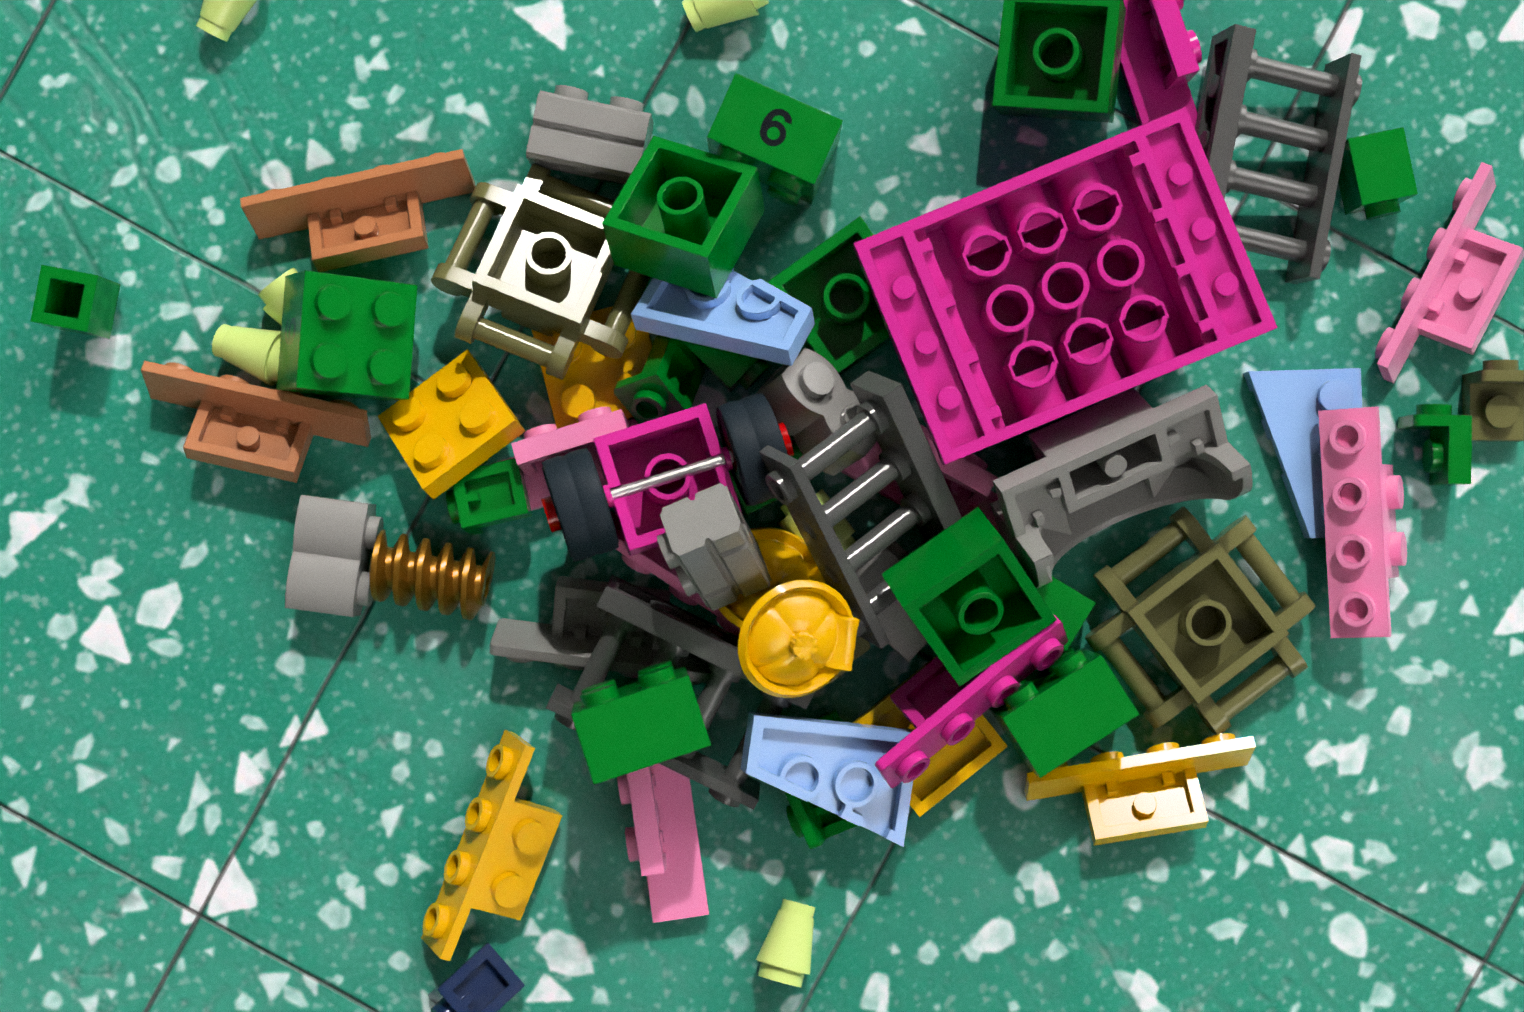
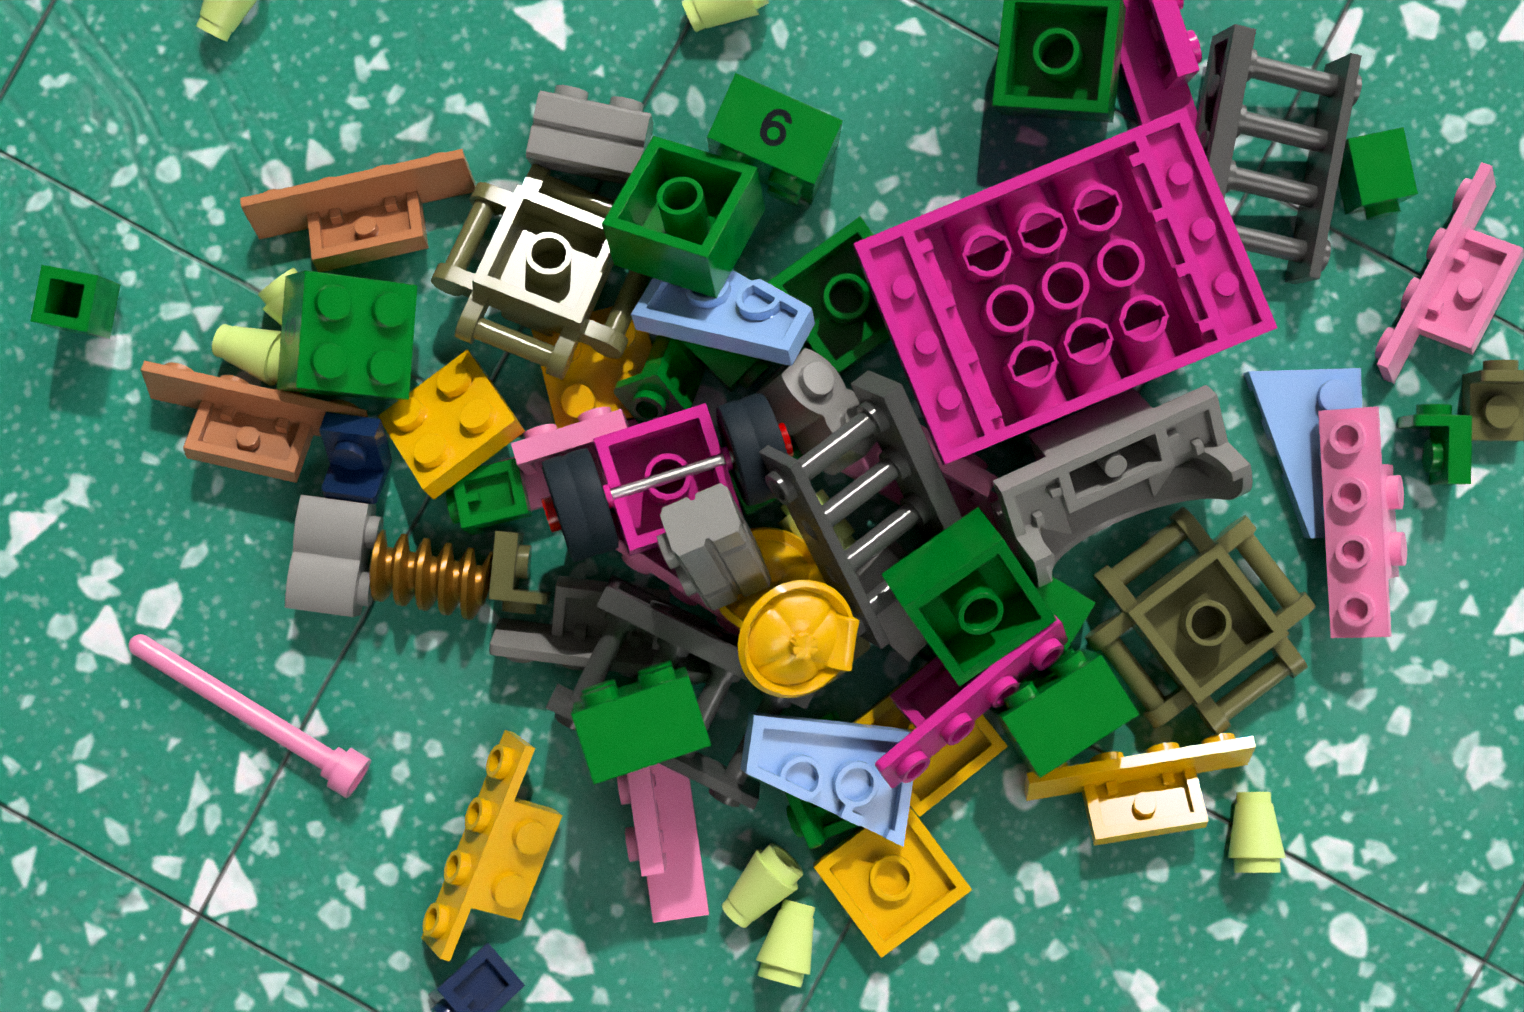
none -> bright pink piece [129,634,371,799]
none -> dark blue bracket [319,412,392,504]
none -> olive bracket [489,531,551,614]
none -> yellowish green cone [722,843,803,928]
none -> yellow plate [813,806,972,958]
none -> yellowish green cone [1228,792,1286,873]

